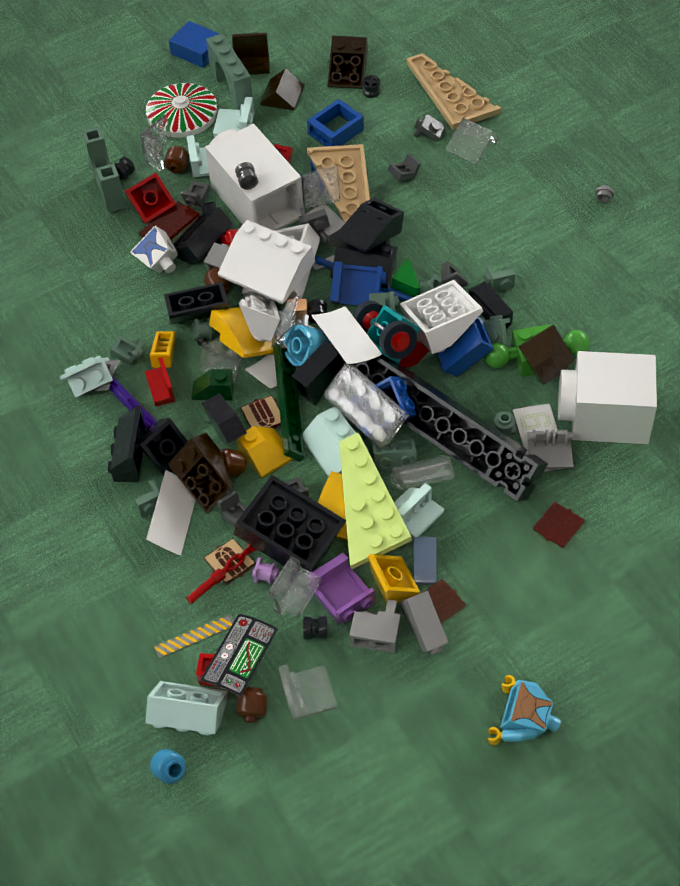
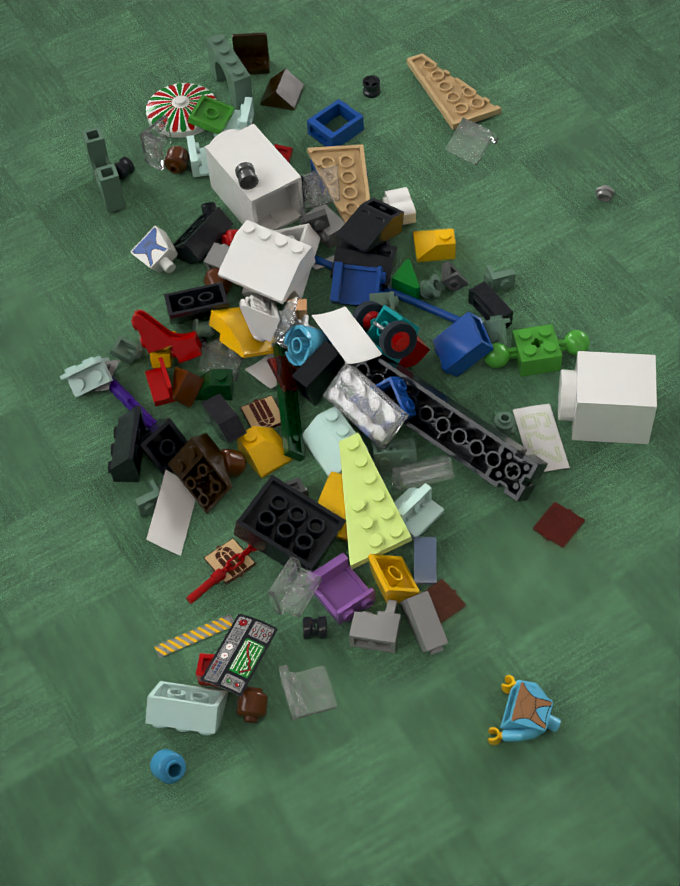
red slope [124,173,176,224] -> none
clear red piece [139,201,200,240] -> none
blue brick [168,21,219,68] -> none
dark grey bracket [181,181,211,207] -> none
dark grey bracket [218,491,247,528] -> none
lavender brick [252,557,280,585] -> none
black wheel [308,299,327,324] -> none
dark brown slope [327,35,369,89] -> none
dark grey bracket [388,154,421,181] -> none
white slope [400,280,483,354] -> none
dark grey bracket [413,114,445,141] -> none
dark brown slope [518,324,574,385] -> none
light grey hinge [527,429,574,468] -> none
none -> red arch [131,309,204,363]
none -> reddish brown slope [173,367,204,408]
none -> bright green plate [188,95,235,135]
none -> clear red piece [266,355,298,392]
none -> white brick [382,187,416,225]
none -> yellow slope [413,228,456,262]

